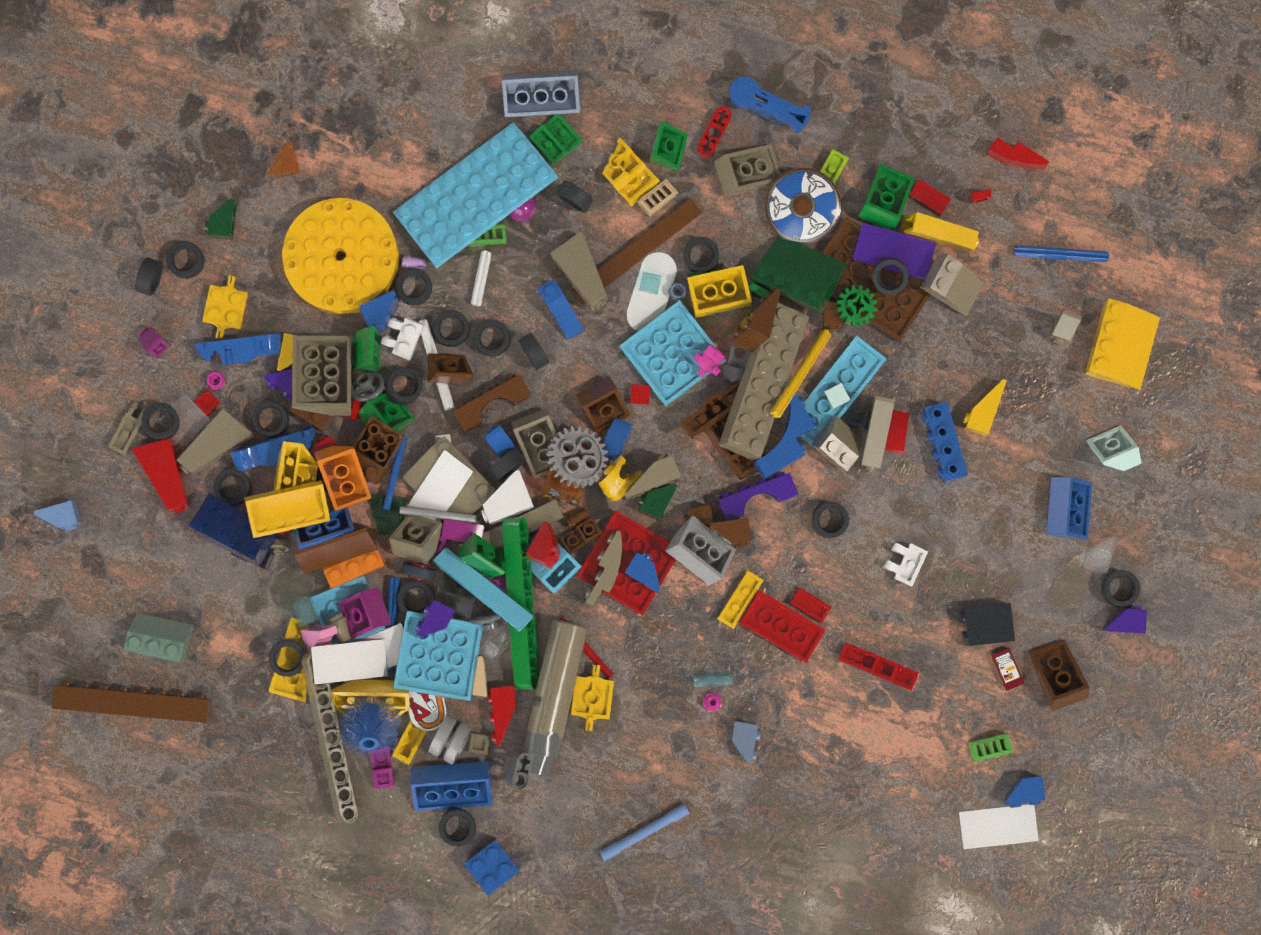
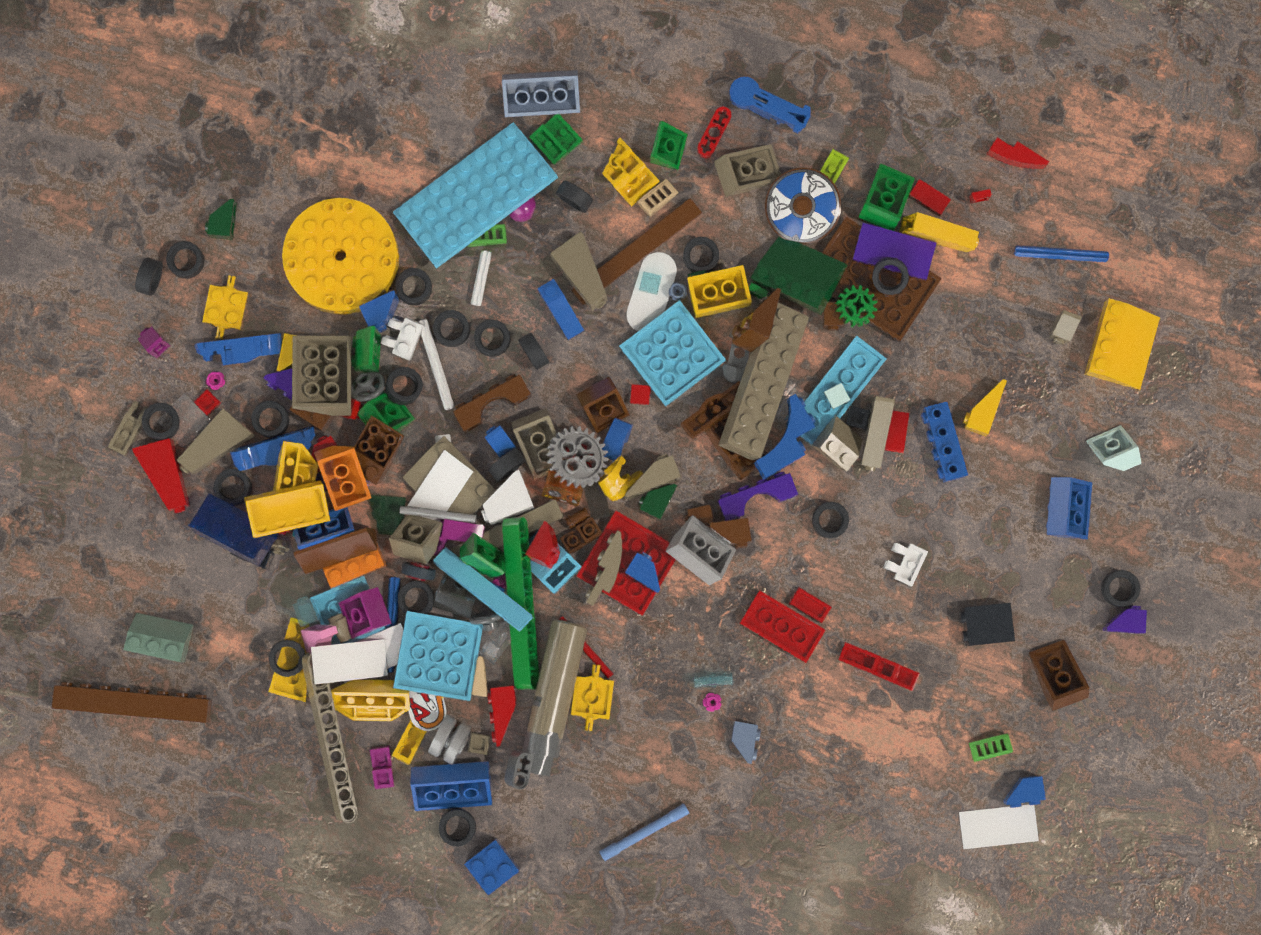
medium blue slope [34,500,82,531] -> none
clear orange slope [268,141,300,179] -> none
blue piece [339,692,400,762] -> none
blue bar [382,436,408,511] -> none
lavender pin [402,255,426,271] -> none
dark purple slope [414,600,455,638] -> none
reddish brown slope [427,353,473,385] -> none
dark pink piece [693,344,727,377] -> none
yellow tile [717,570,764,629] -> none
yellow axle [771,329,831,418] -> none
dark tan slope [920,254,984,316] -> none
tile [991,648,1025,691] -> none
clear slope [1079,536,1118,575] -> none

